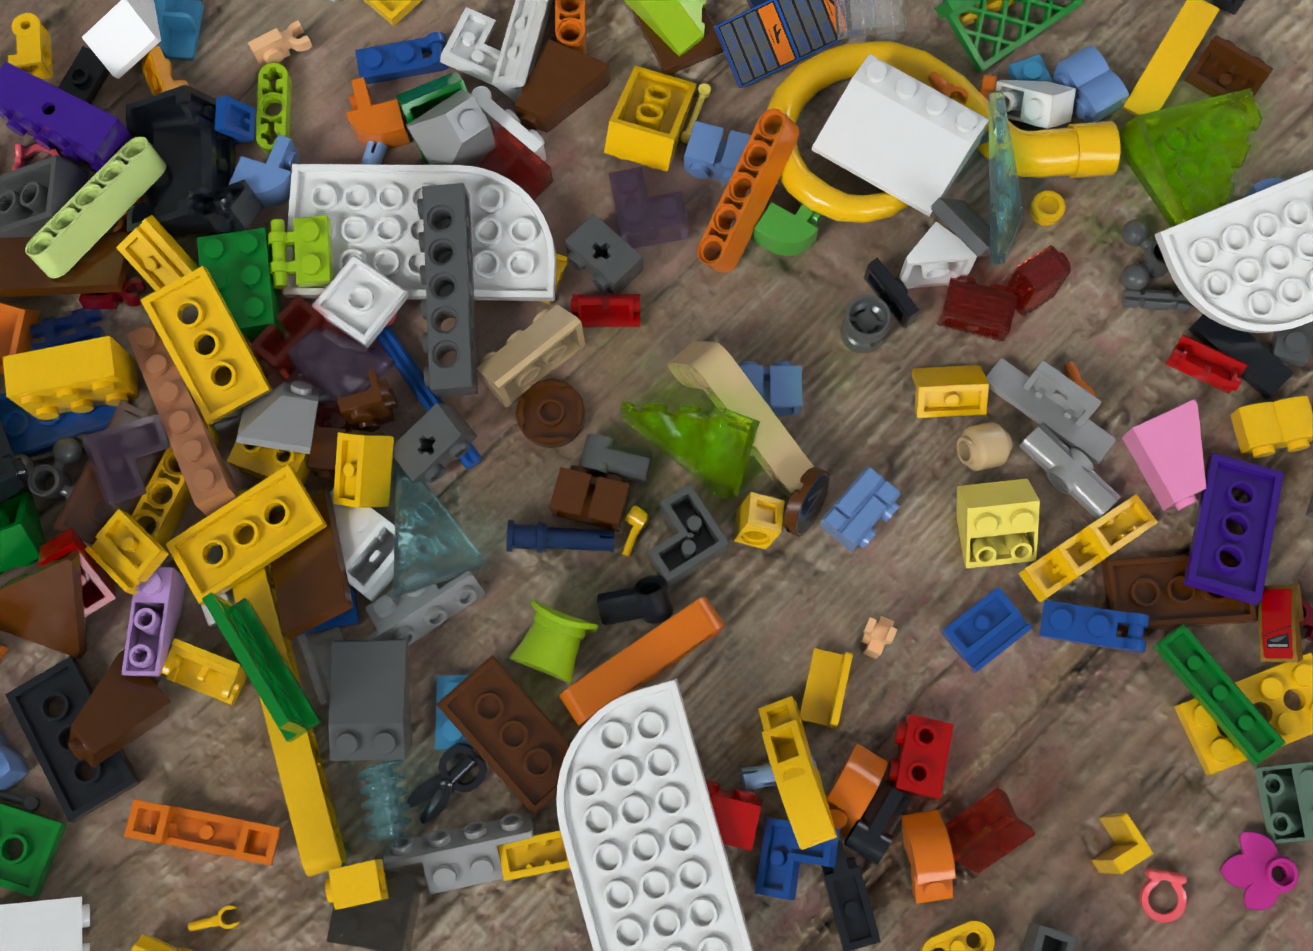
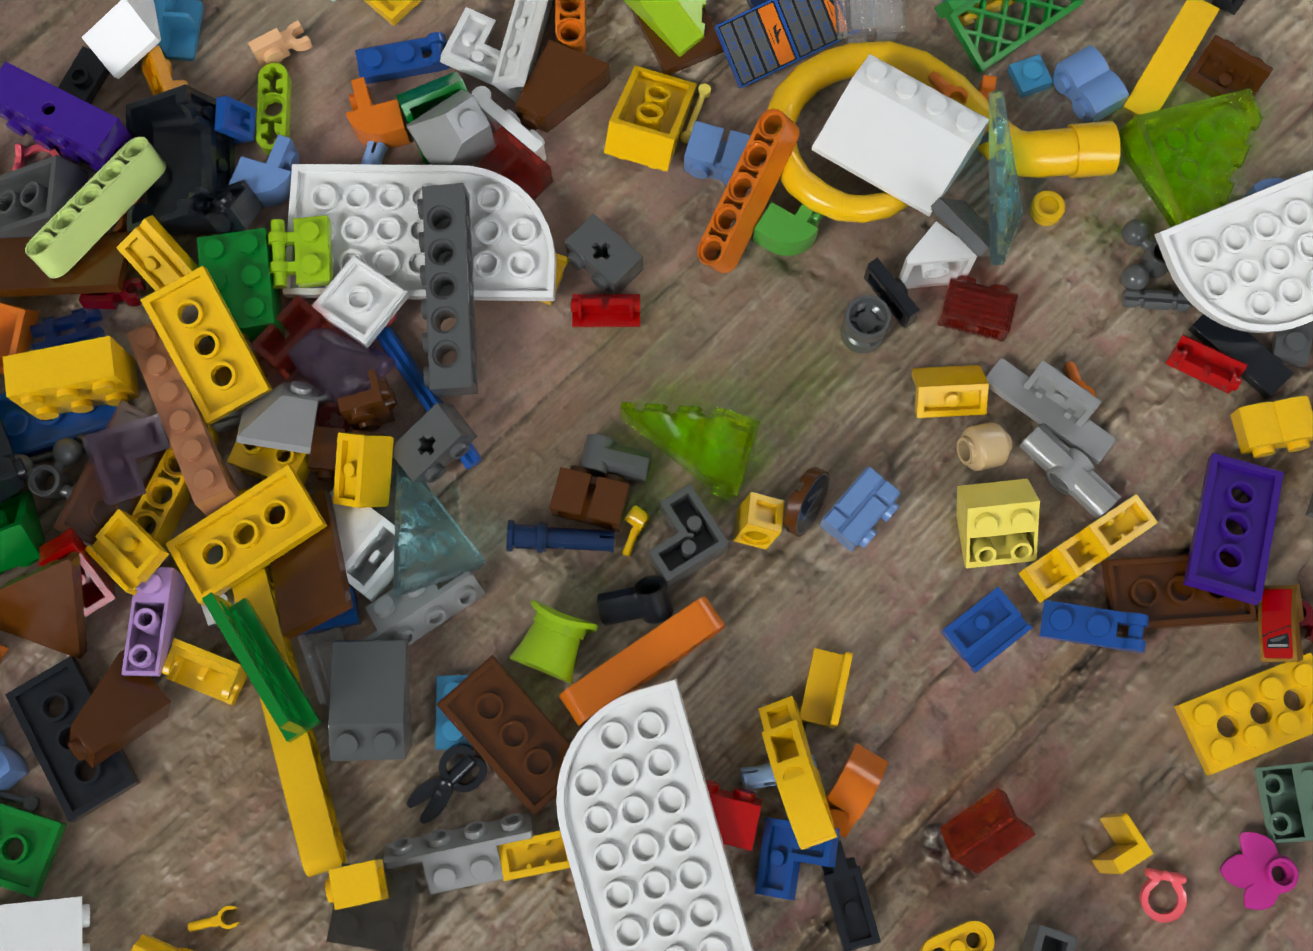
yellow leg [8,13,53,79] -> none
orange slope [123,799,281,866] -> none
clear light blue piece [357,759,414,841] -> none
tan slope [476,305,586,409] -> none
reddish brown tile [516,379,586,449] -> none
clear purple brick [609,167,688,249] -> none
tan beam [667,341,814,499] -> none
medium blue piece [738,361,802,416] -> none
black piece [844,782,911,865] -> none
light nougat plate [861,616,898,659] -> none
red brick [887,714,954,800] -> none
orange brick [901,810,956,904] -> none
white slope [993,80,1076,129] -> none
clear red brick [1003,245,1071,316] -> none
bright pink slope [1122,399,1206,511] -> none
green tile [1153,624,1286,767] -> none

